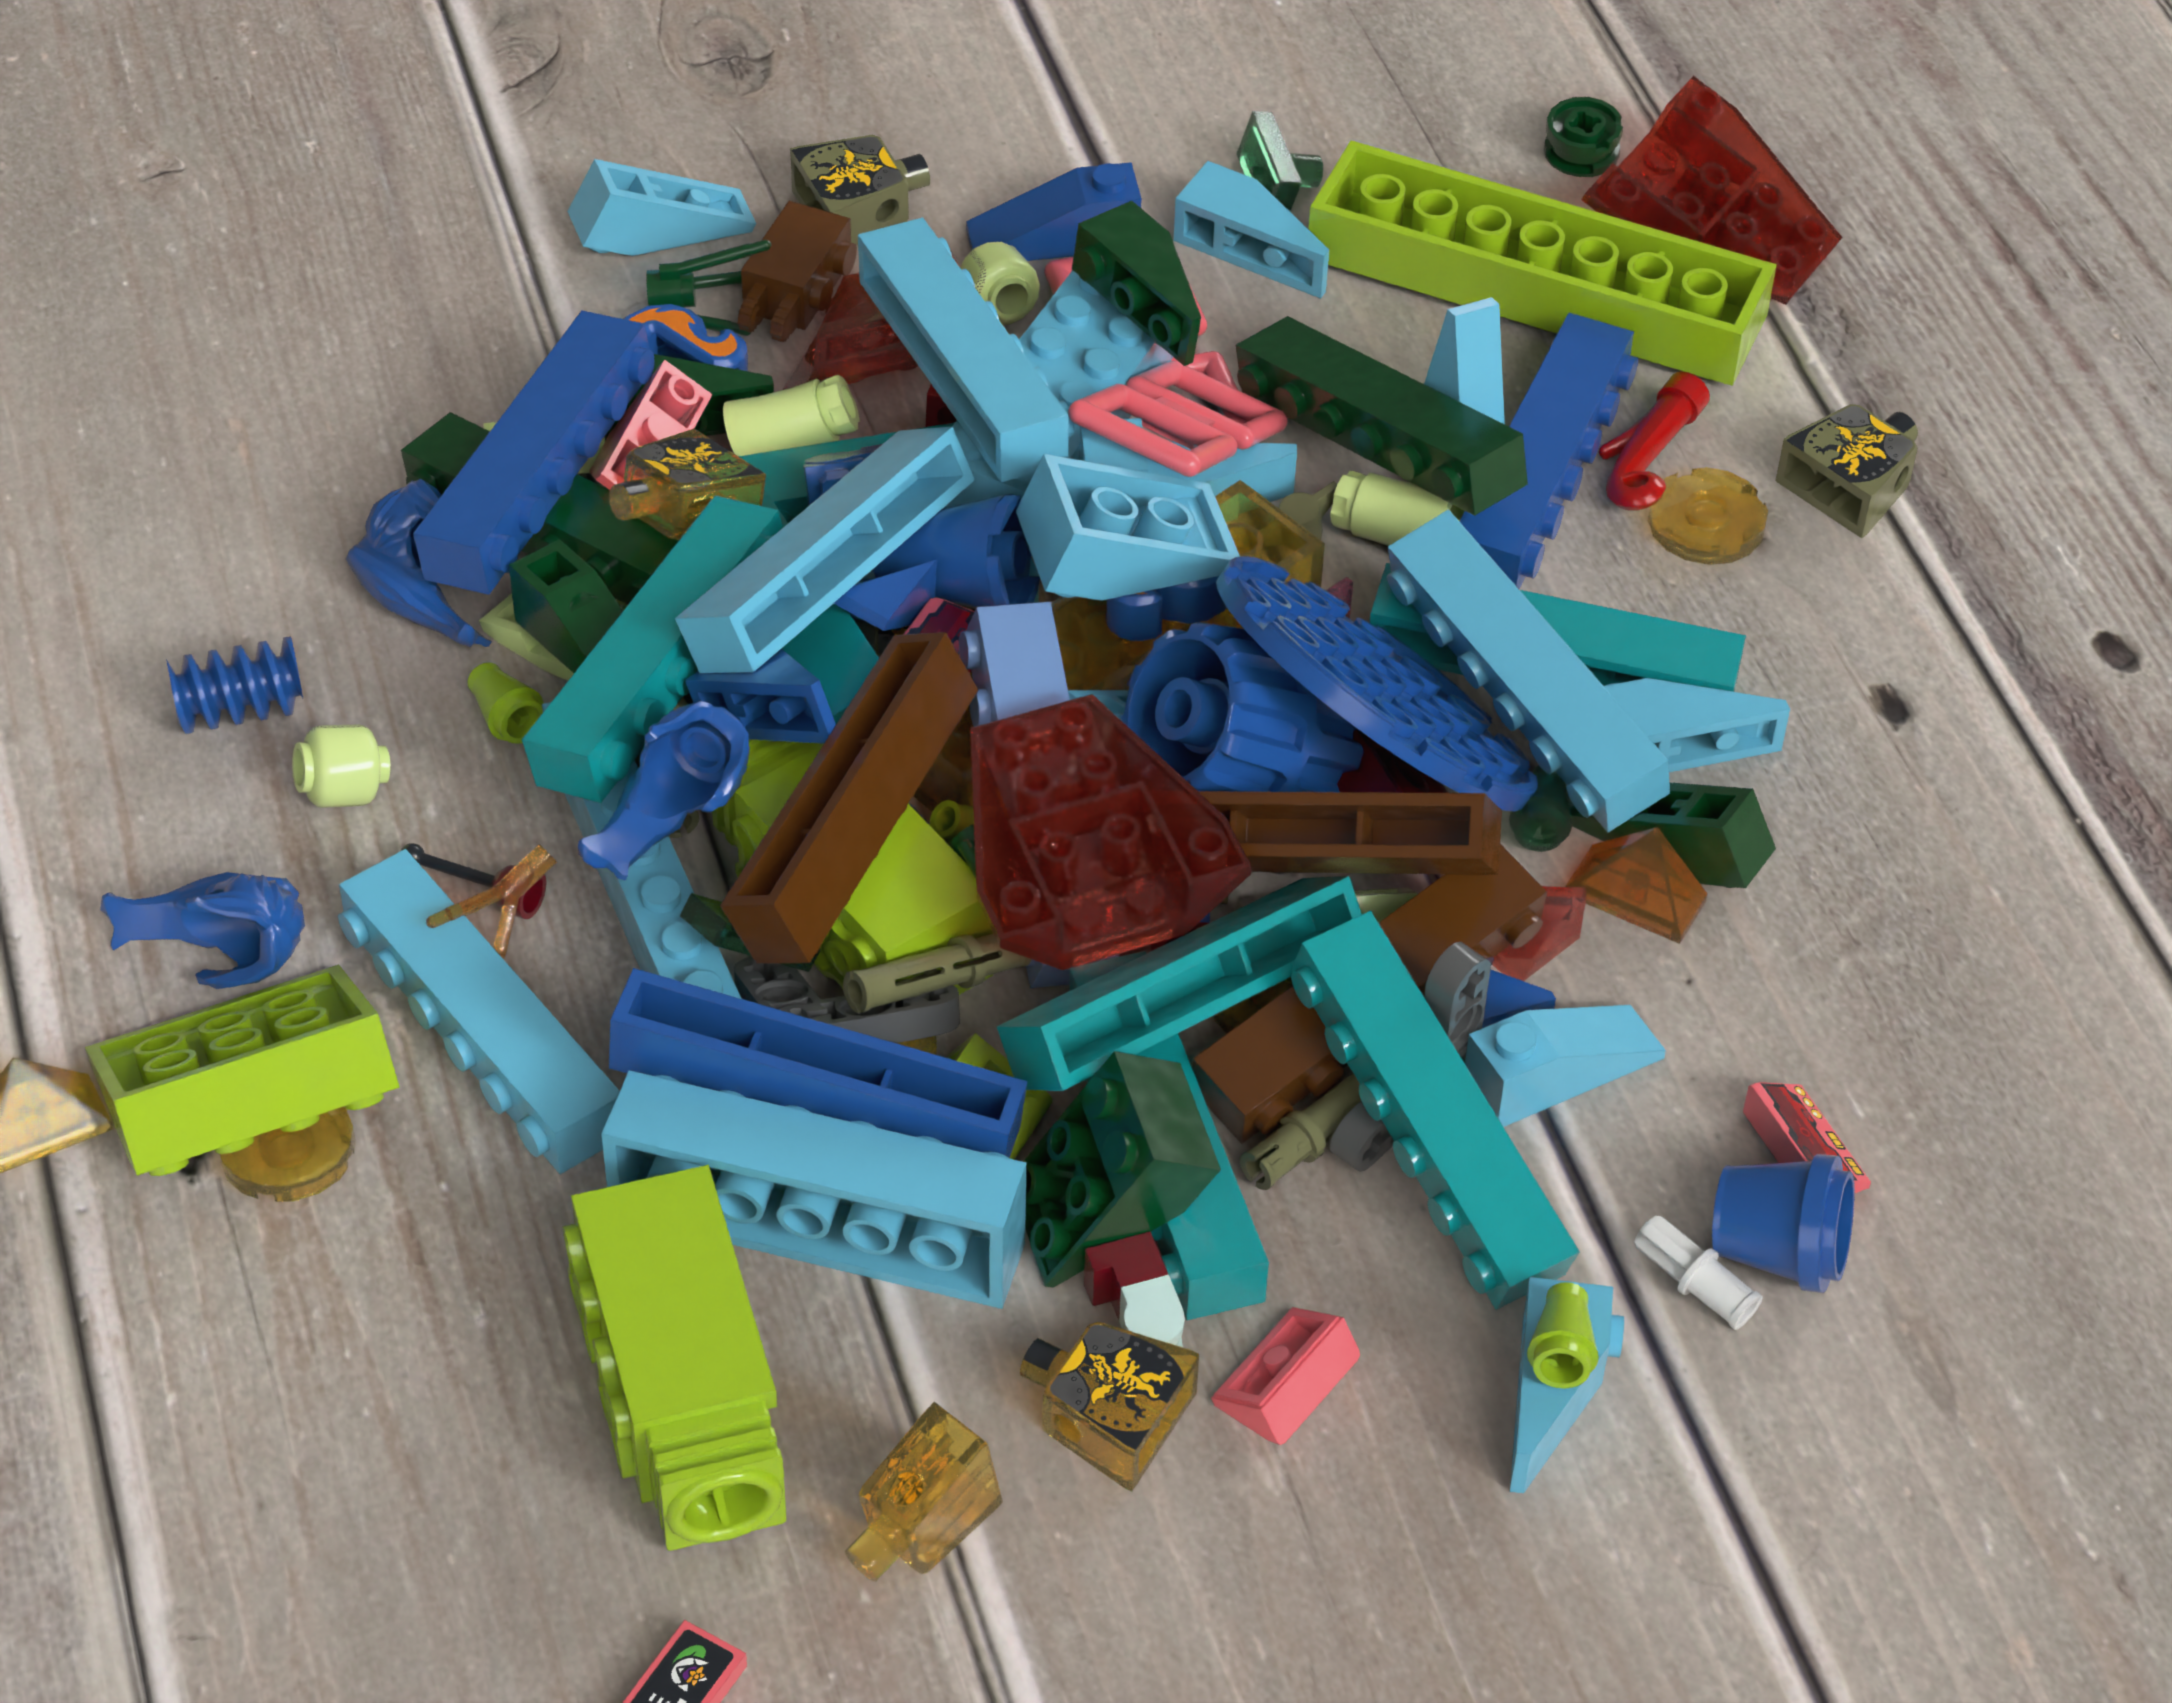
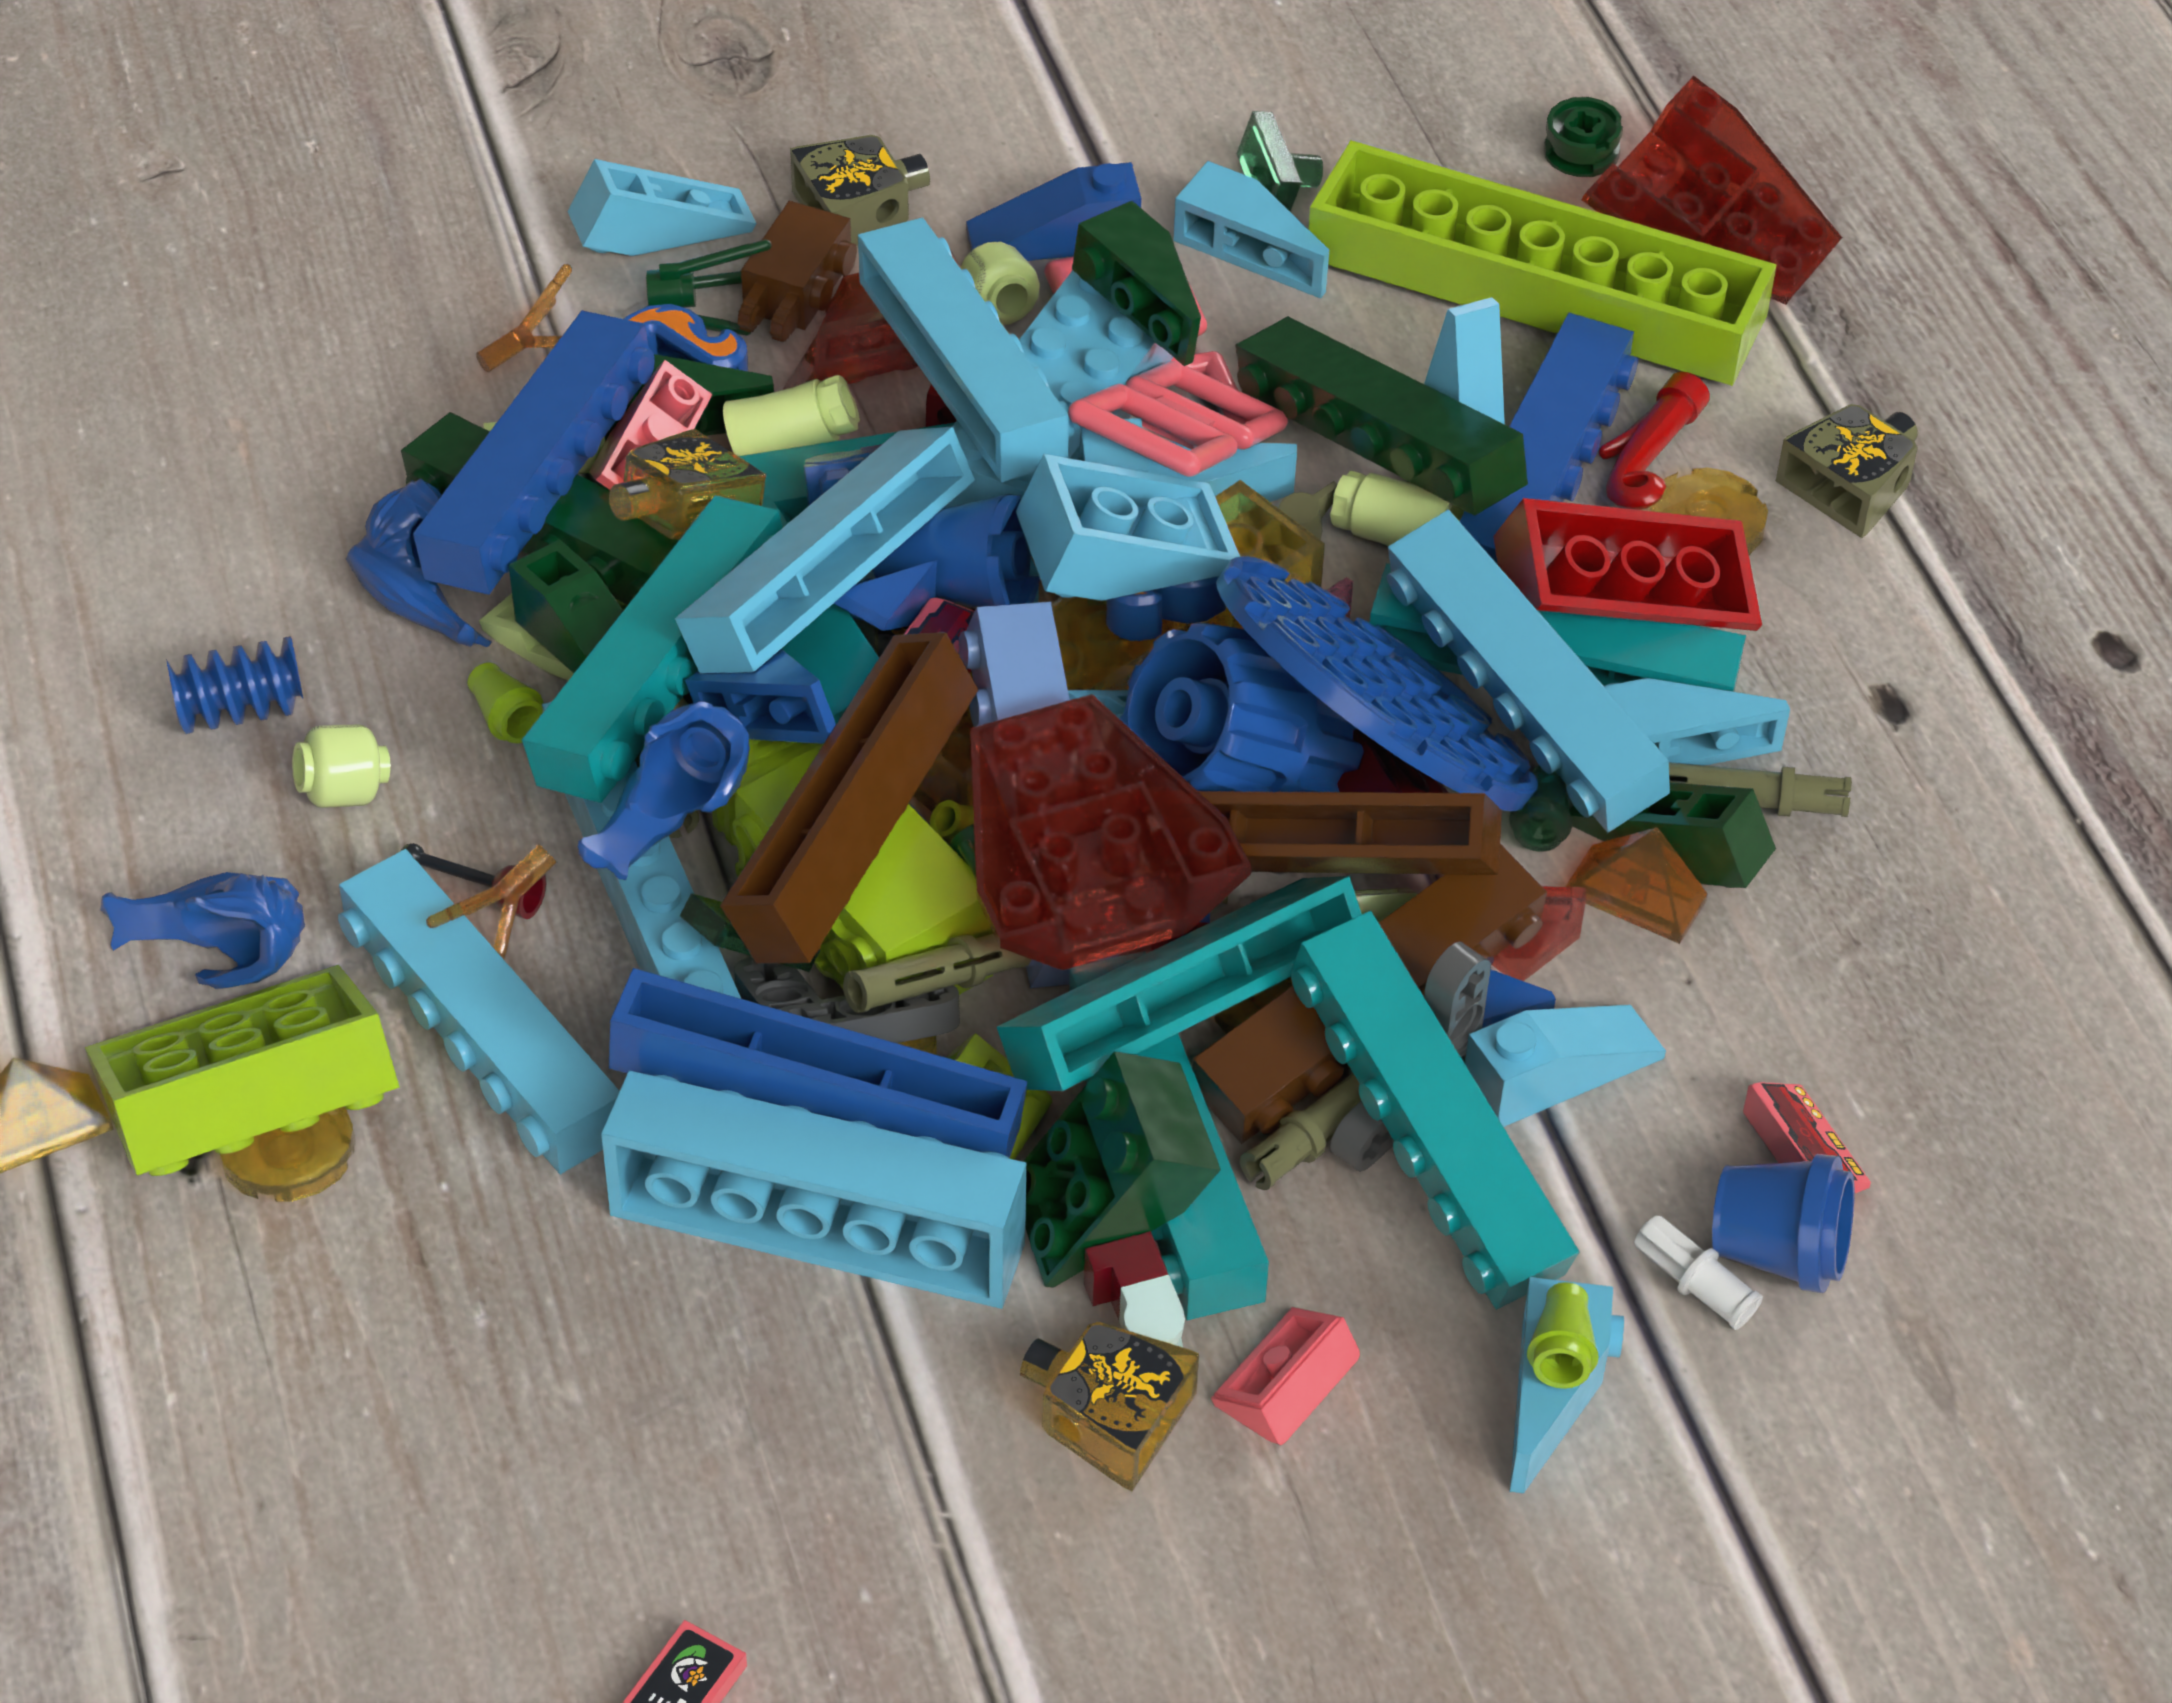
lime piece [562,1165,787,1551] -> none
clear yellow torso [845,1401,1003,1582] -> none
none -> clear orange plant [476,264,572,372]
none -> red slope [1493,498,1762,631]
none -> olive pin [1669,762,1852,817]

